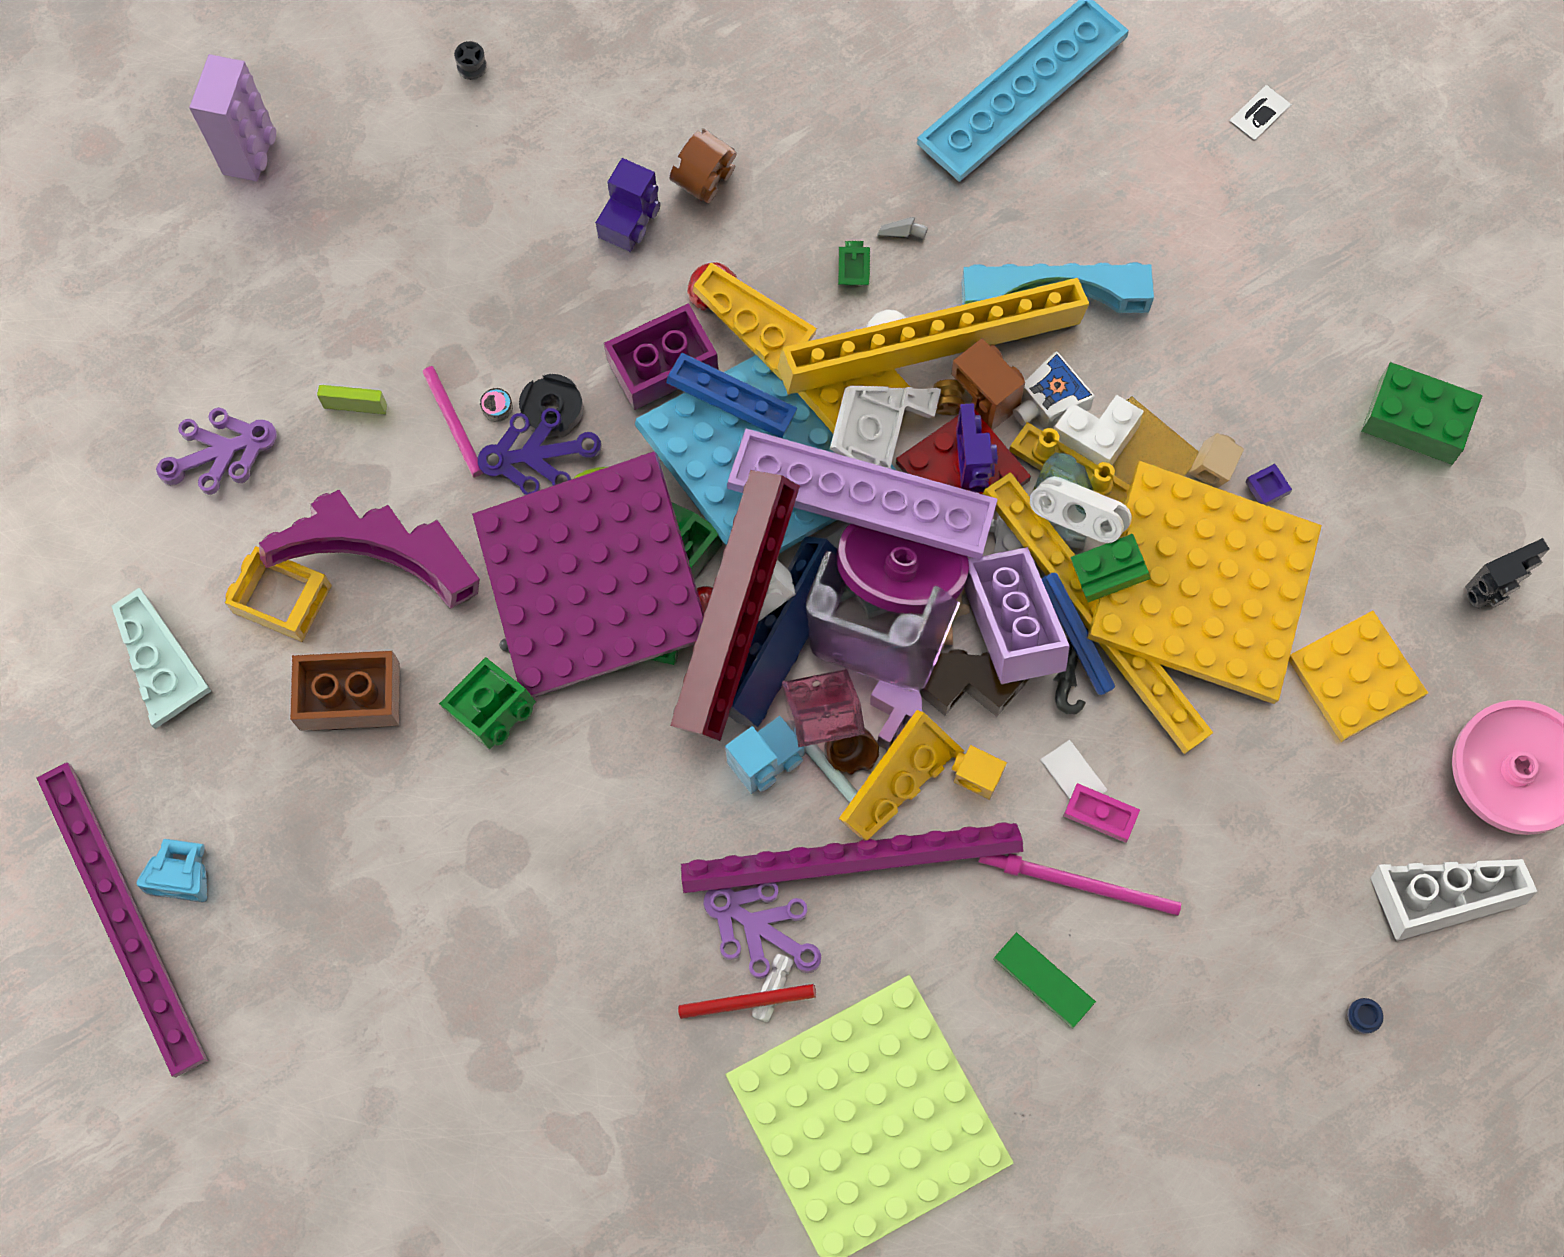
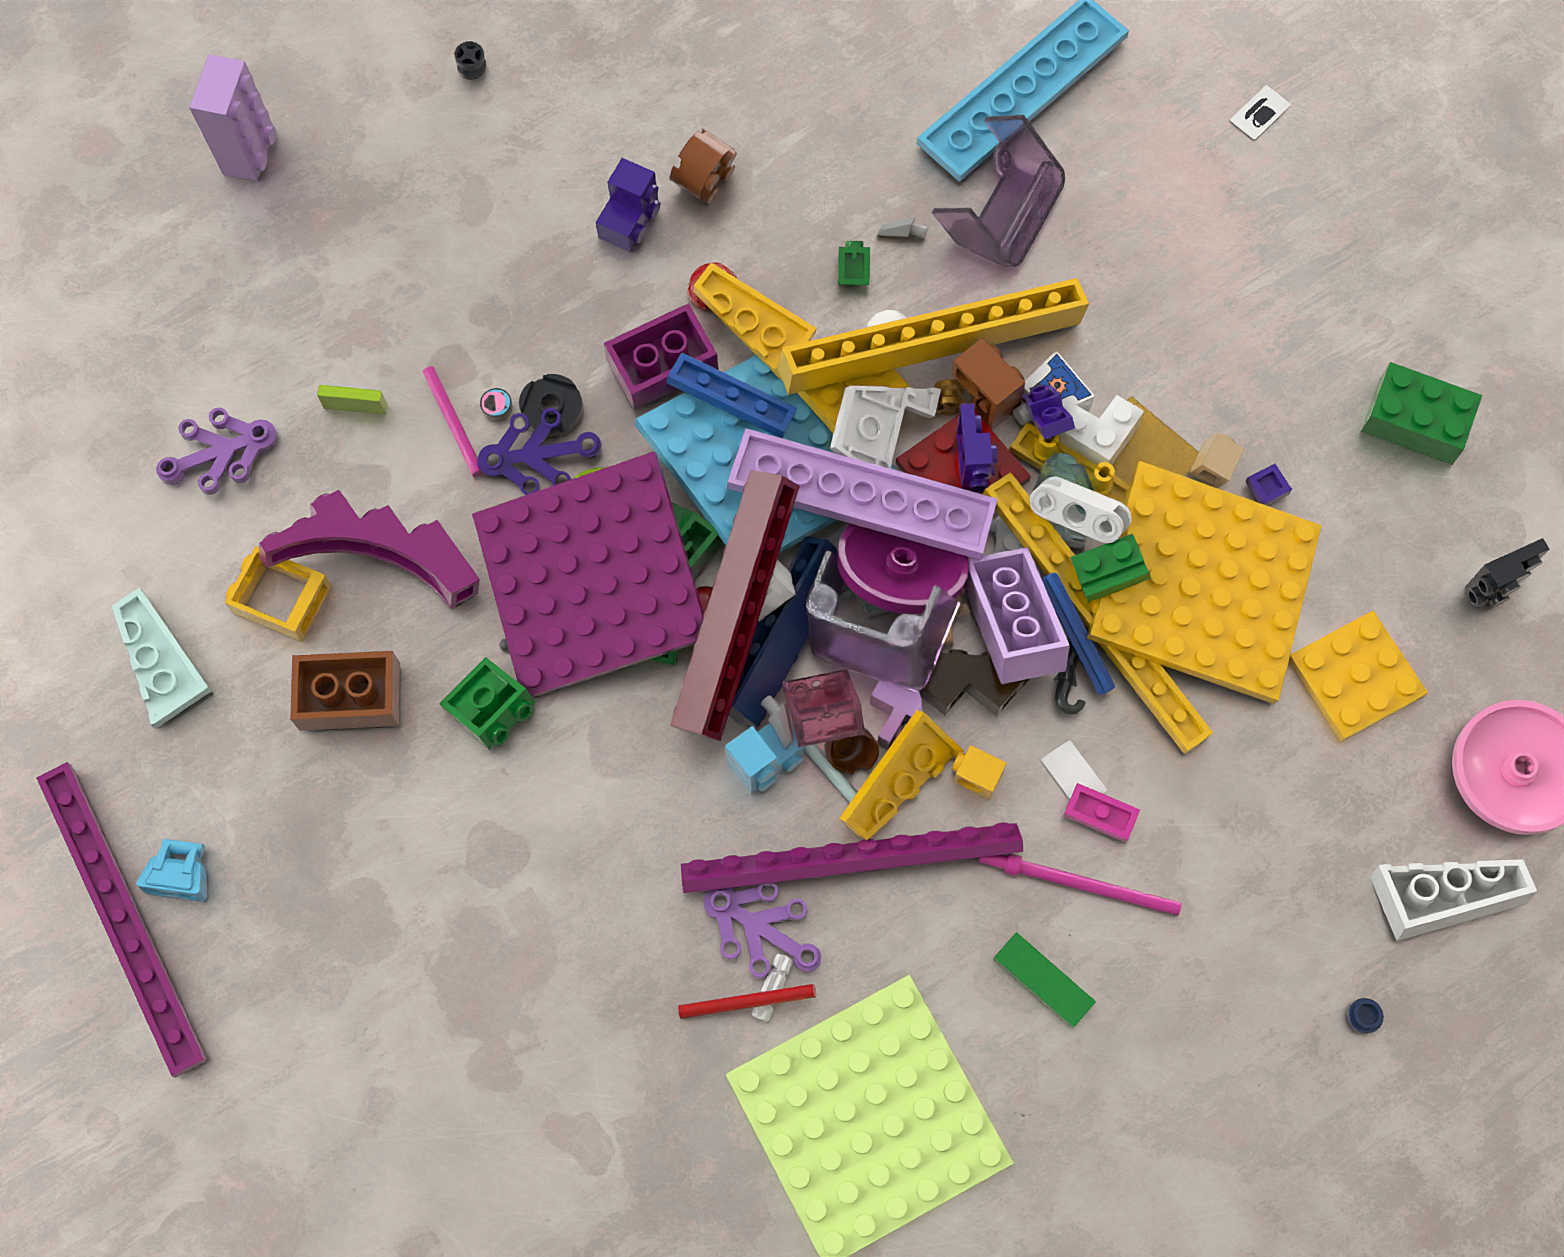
medium azure arch [961,262,1154,313] -> none
none -> light grey bar [761,695,794,749]
none -> clear purple windscreen [932,115,1065,267]
none -> dark purple slope [1021,385,1075,439]

